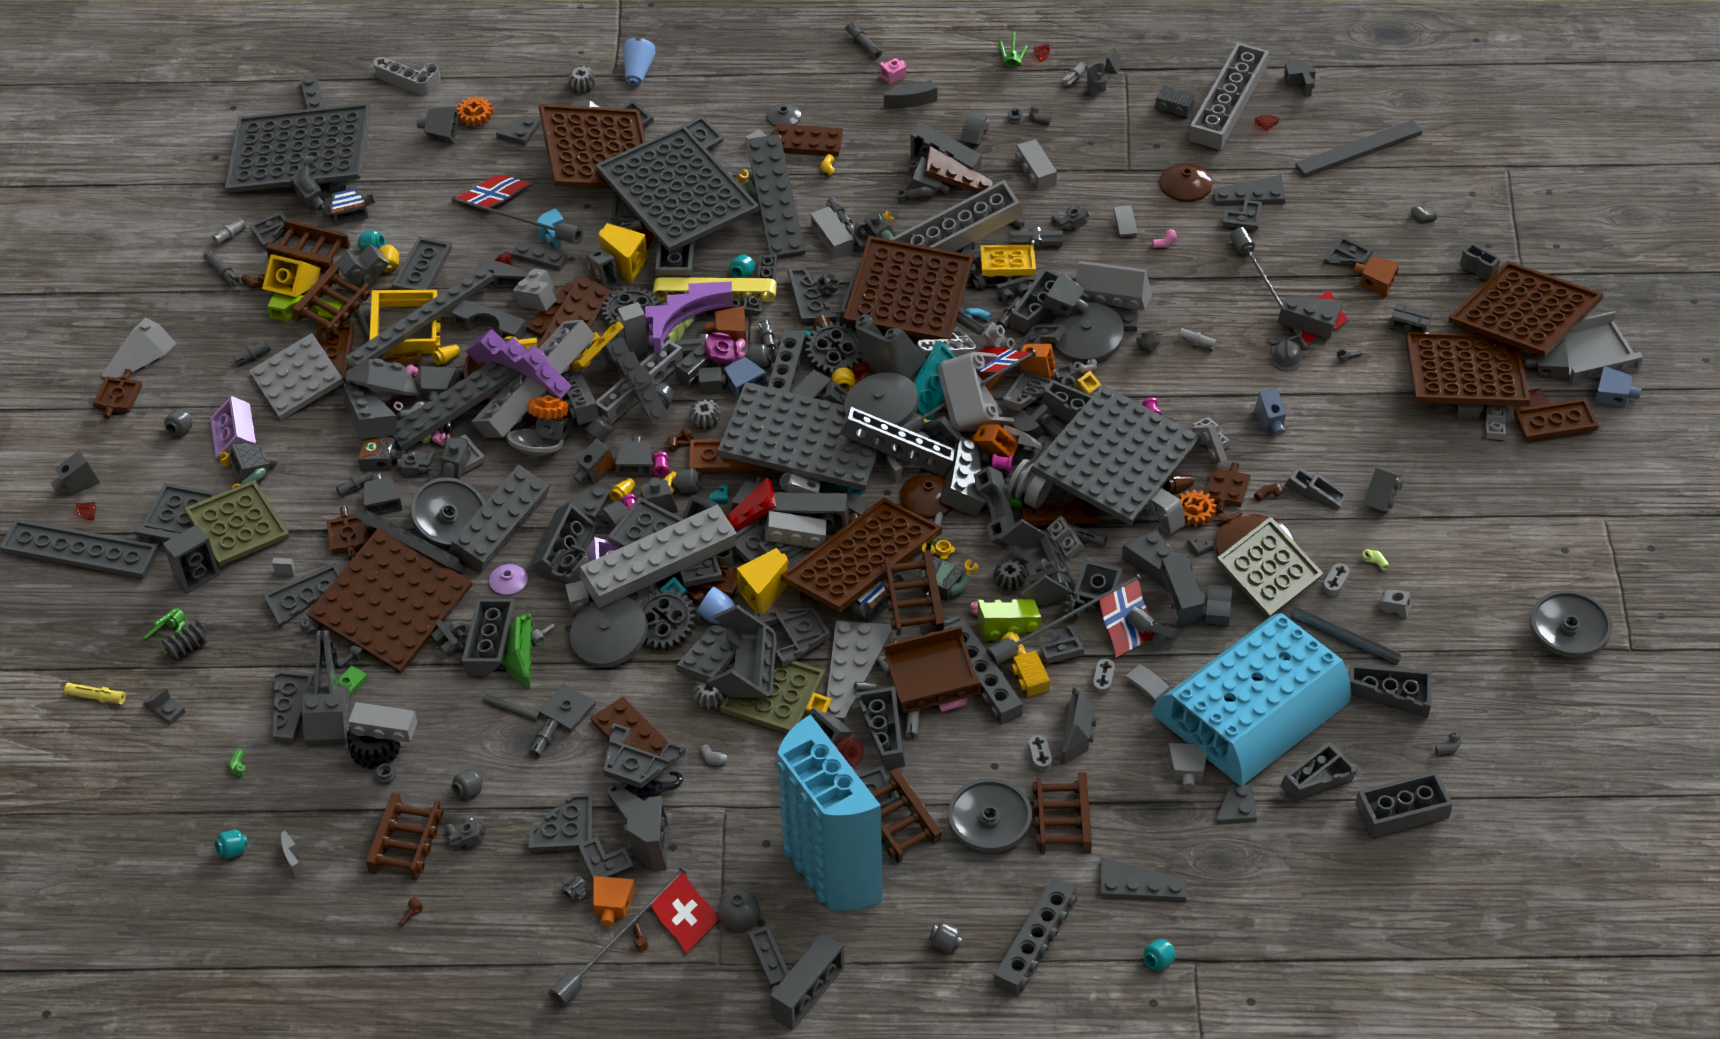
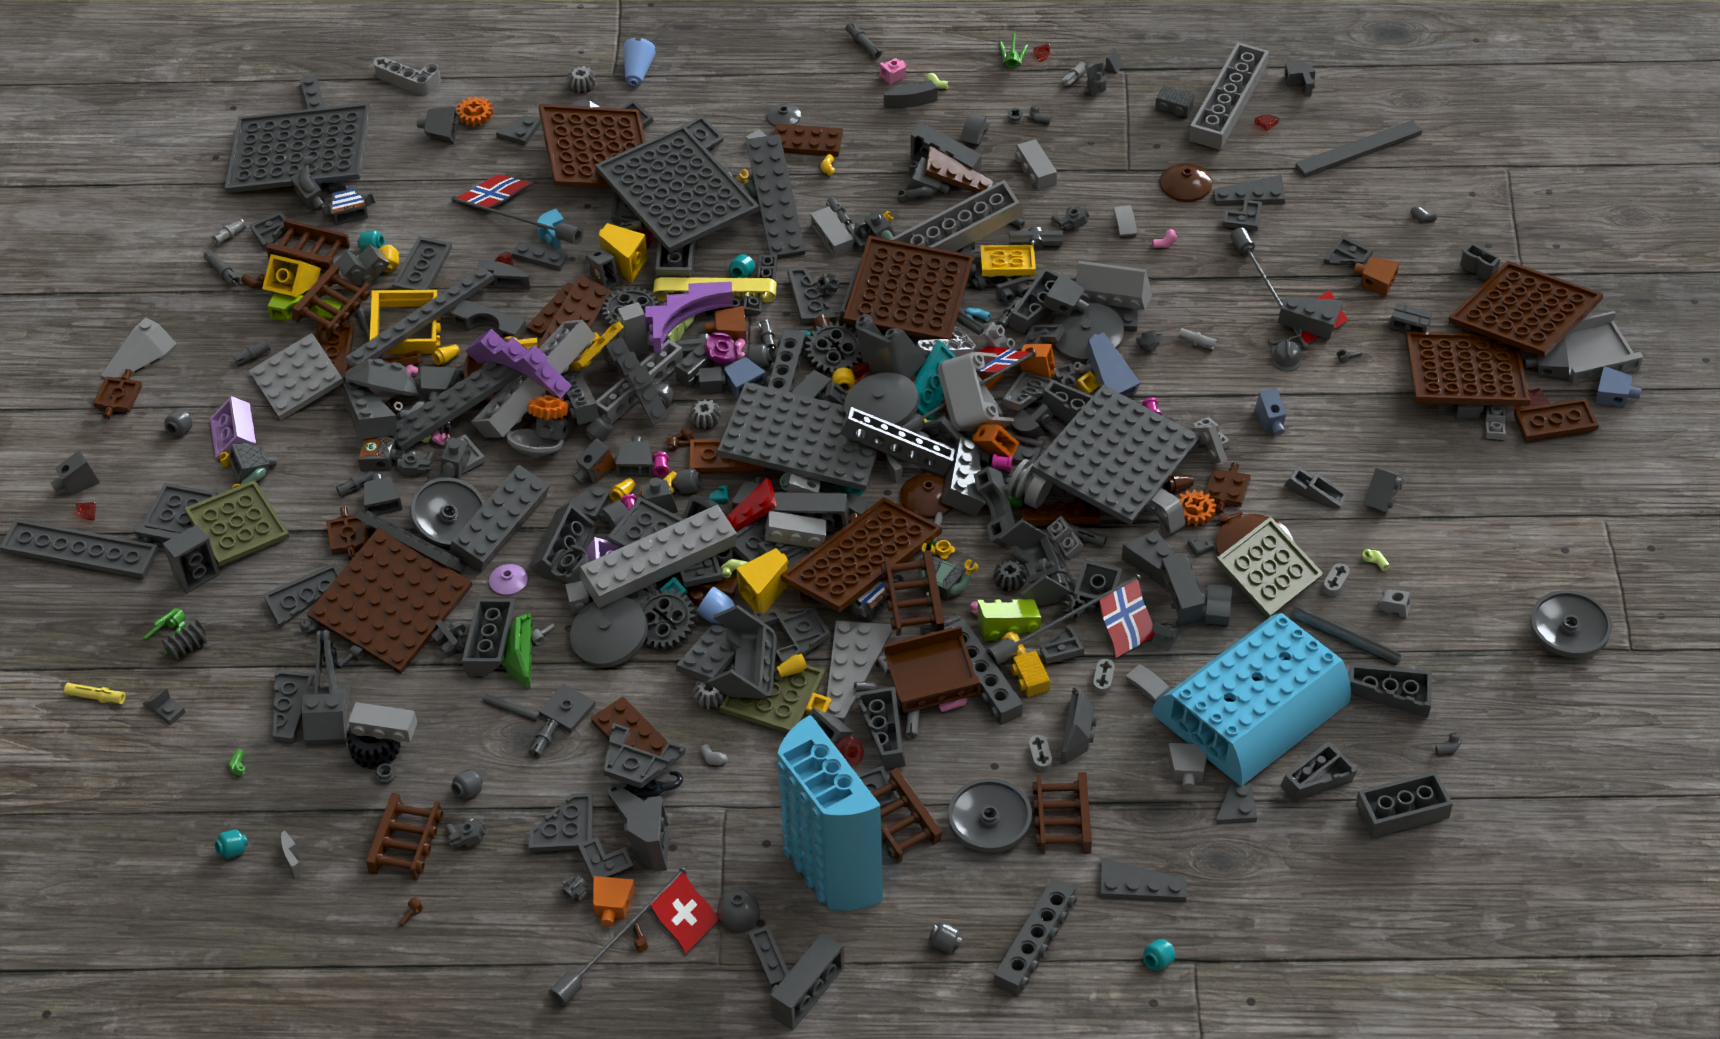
light grey tile [272,558,296,576] -> none
bright green plate [336,666,368,696] -> none
light grey brick [513,269,557,311] -> none
light grey slope [1003,425,1042,452] -> none
dark grey brick [1125,605,1155,634] -> none
reddish brown arm [1254,483,1283,501] -> none
none -> yellowish green arm [720,559,748,578]
none -> yellow cone [776,654,808,678]
none -> yellowish green arm [926,73,948,89]
none -> sand blue slope [1086,332,1140,397]

